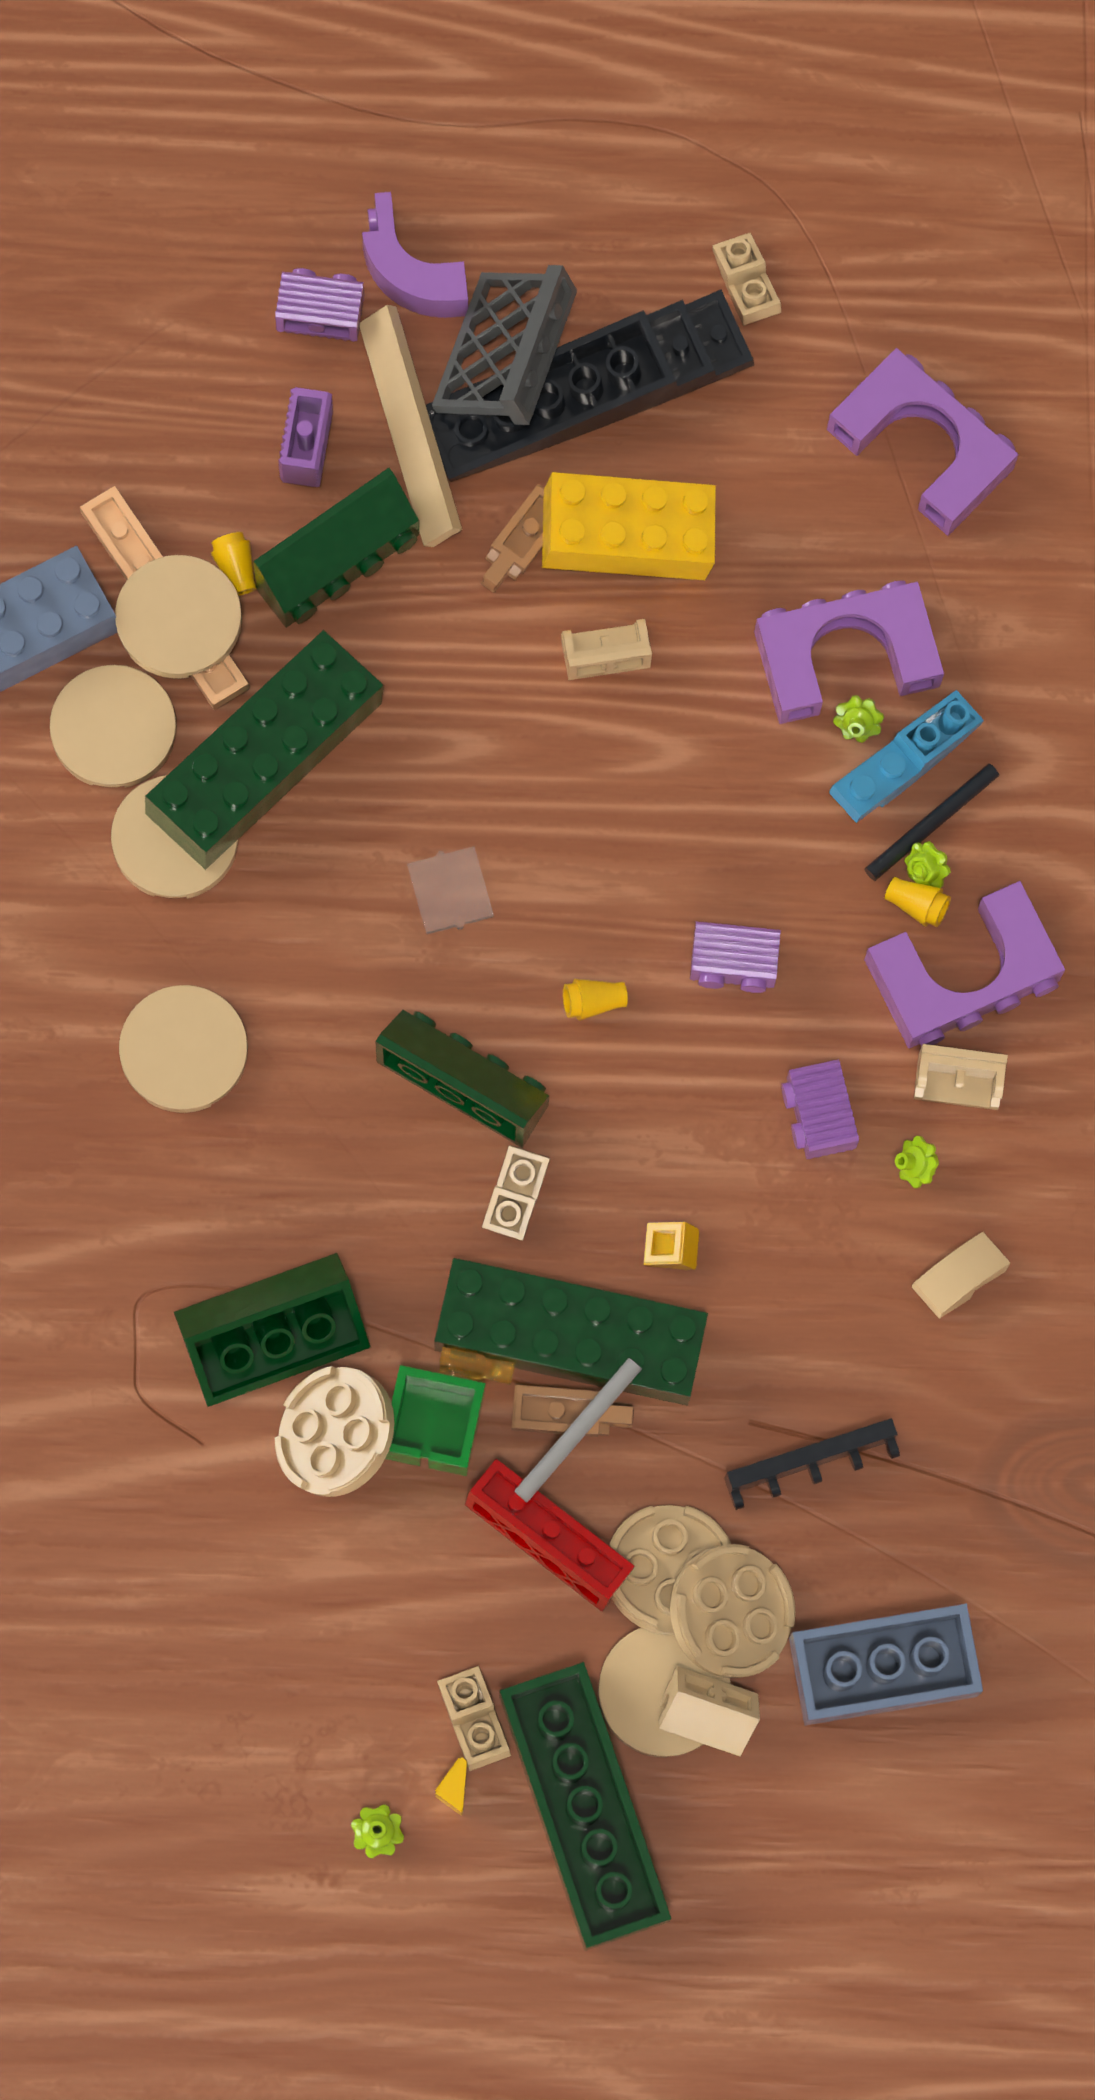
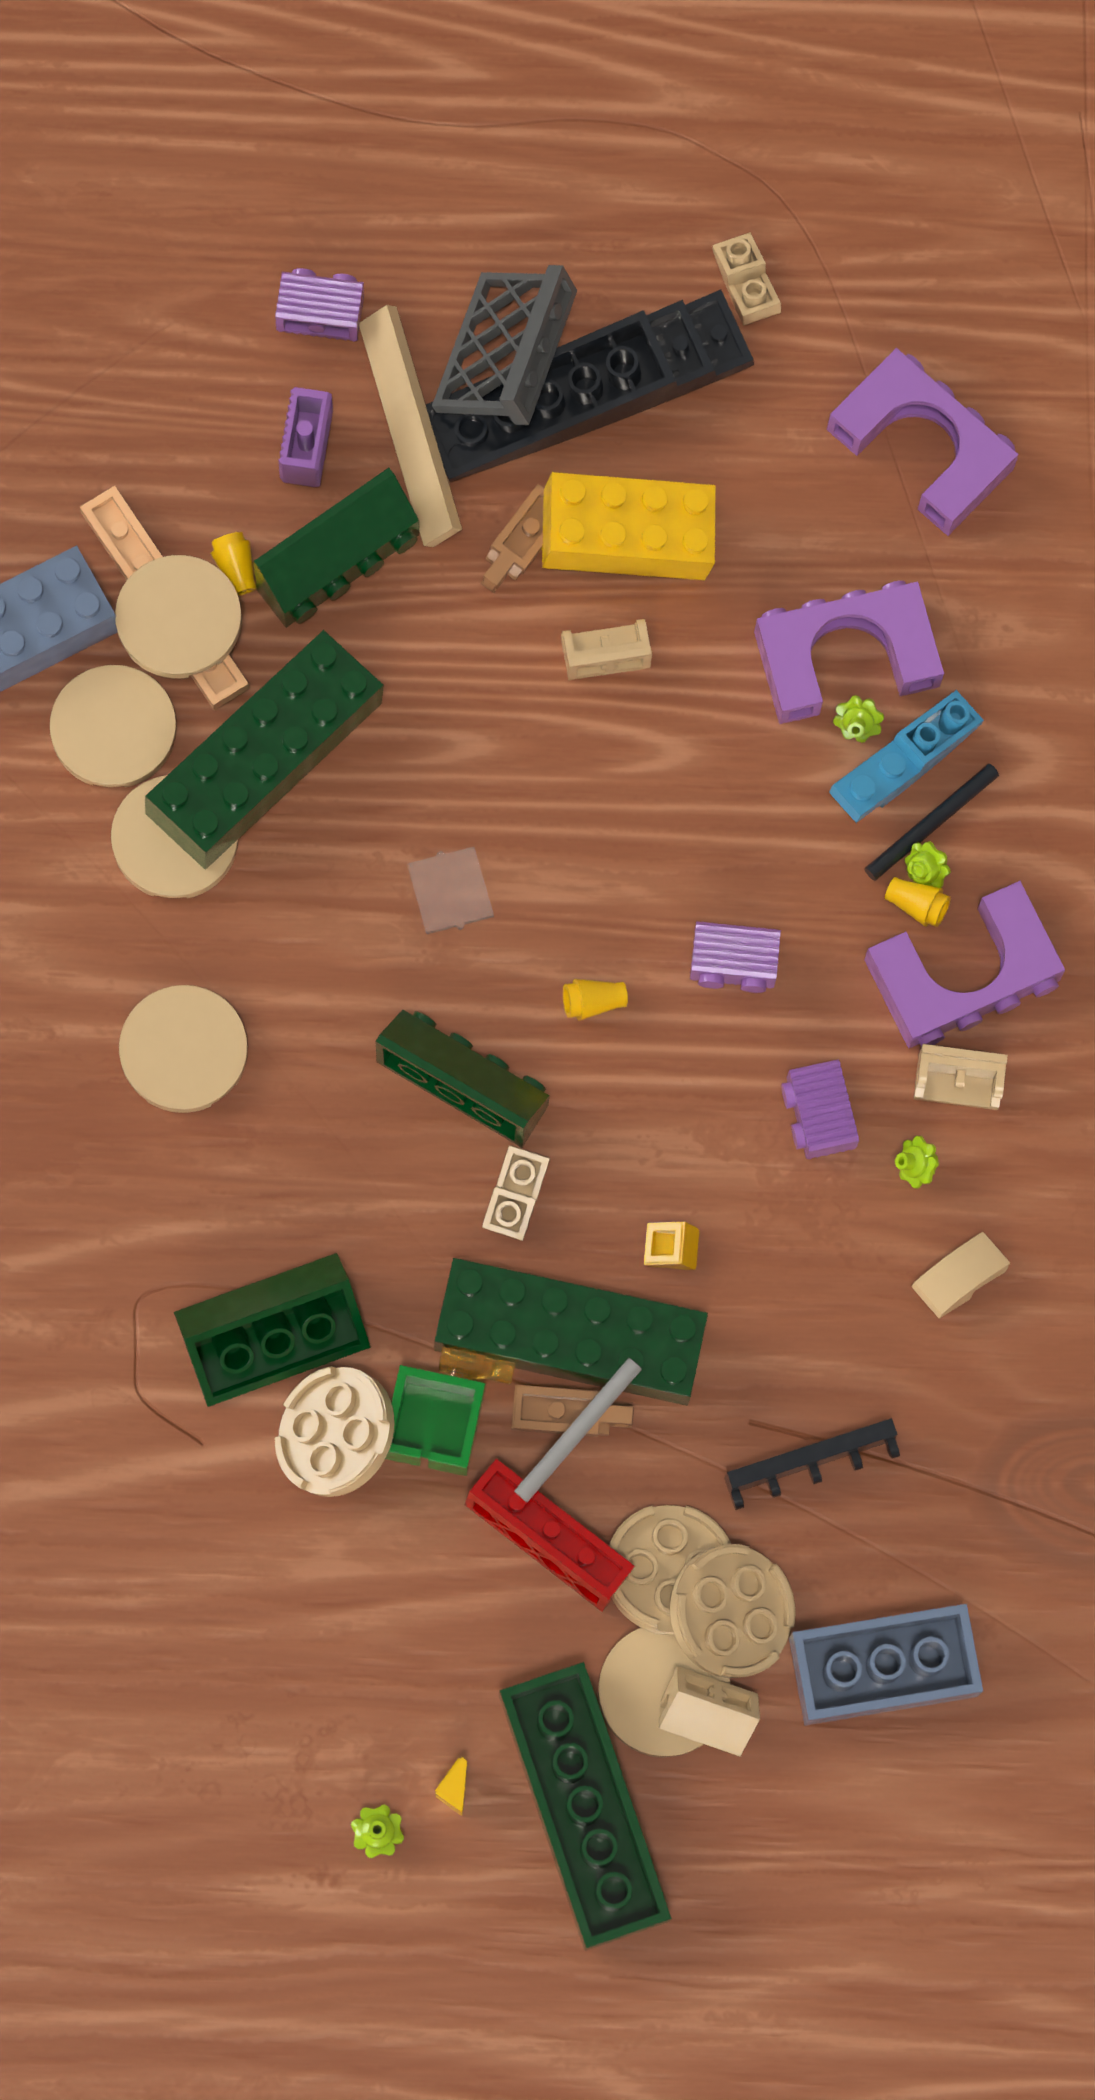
medium lavender arch [362,192,468,318] -> none
tan slope [437,1666,511,1771] -> none

